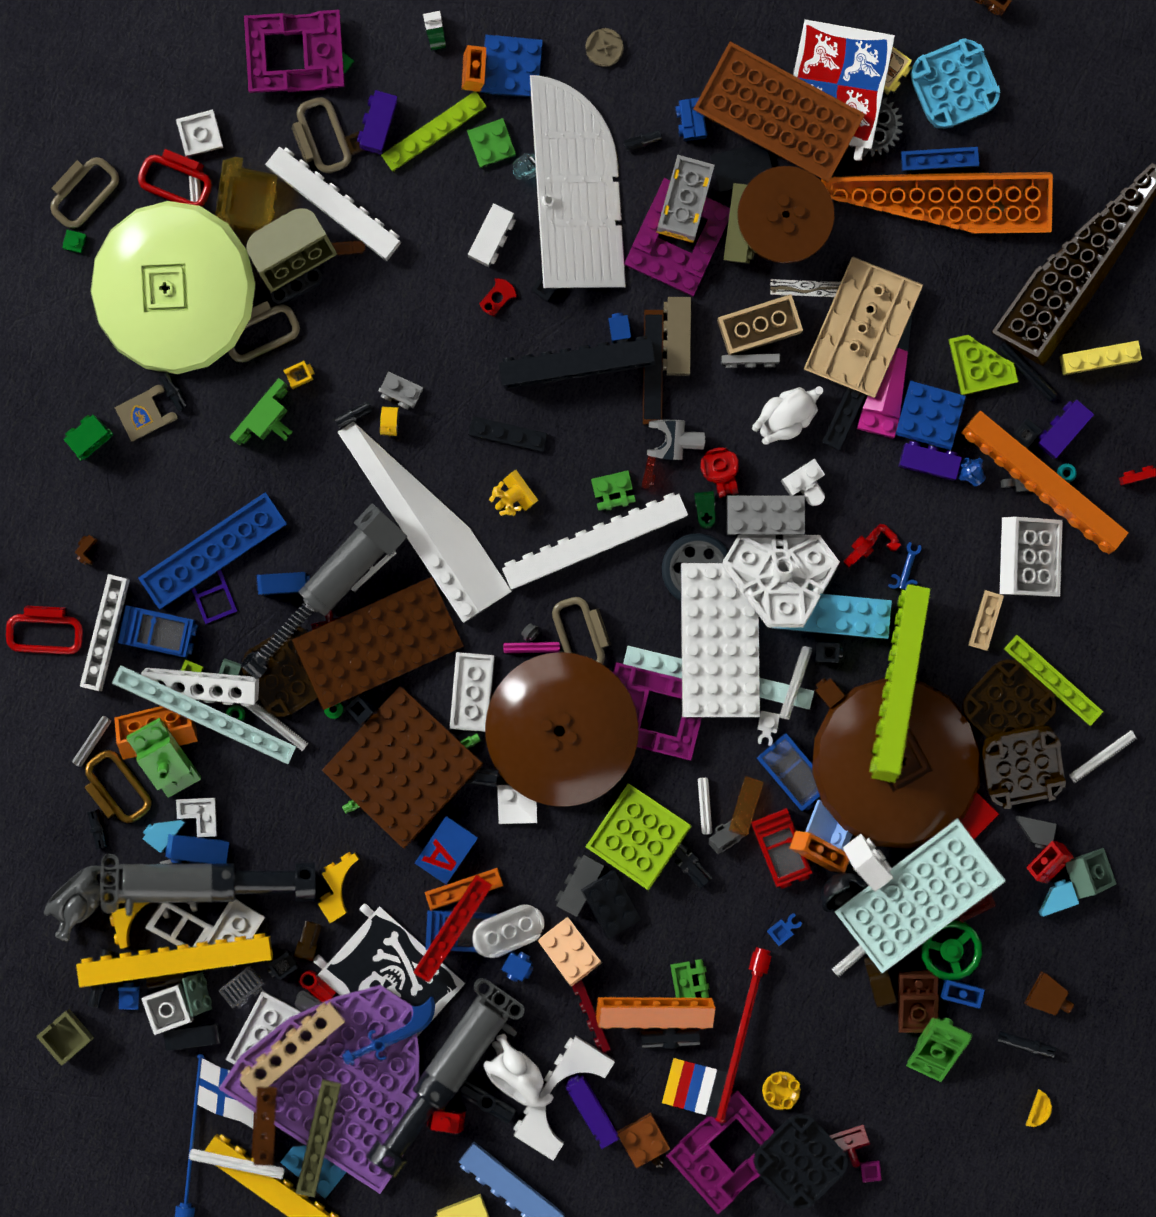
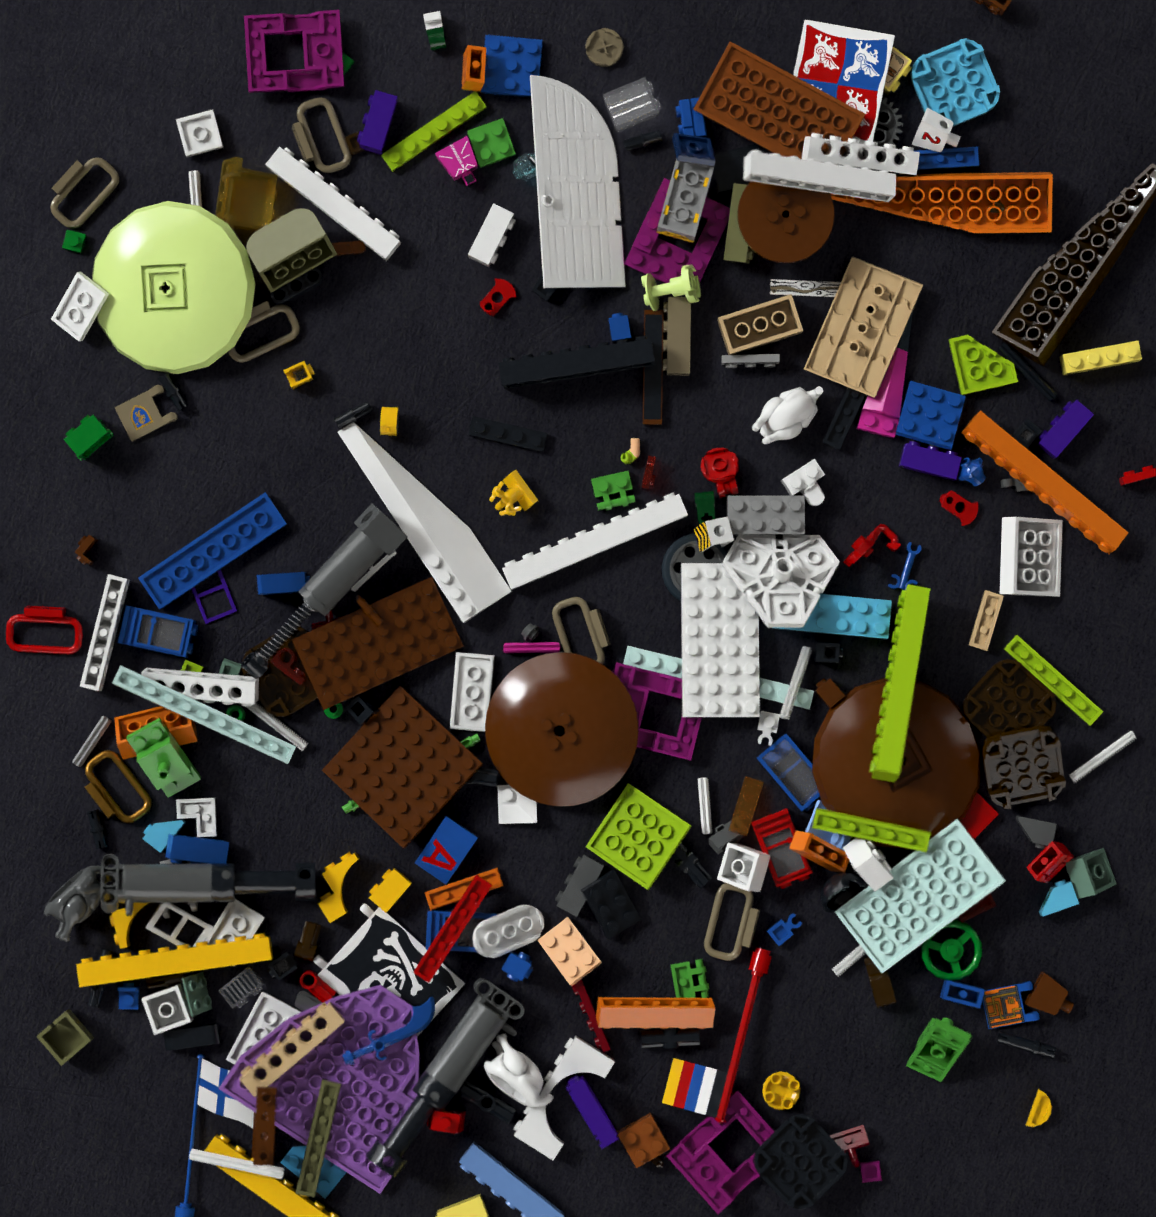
red bar [138,149,212,207] -> none
bright green brick [230,378,293,445] -> none
light grey bracket [378,371,423,410] -> none
light grey connector [647,419,705,460] -> none
copper slope [898,970,939,1033] -> none
teal plate [1057,464,1076,483] -> none
none -> white plate [51,272,109,341]
none -> clear red plate [270,648,307,686]
none -> reddish brown piece [356,595,383,626]
none -> yellow brick [369,868,412,913]
none -> dark pink torso [435,136,478,186]
none -> clear brick [603,77,662,133]
none -> arm [621,438,640,464]
none -> yellowish green piece [641,264,701,311]
none -> dark blue plate [672,133,716,166]
none -> white piece [694,517,734,552]
none -> dark tan bar [704,883,760,961]
none -> white brick [717,842,771,892]
none -> white brick [743,150,896,202]
none -> white brick [802,133,920,175]
none -> lime plate [812,808,931,852]
none -> white torso [912,108,961,152]
none -> red piece [940,490,978,526]
none -> flag [982,981,1040,1029]

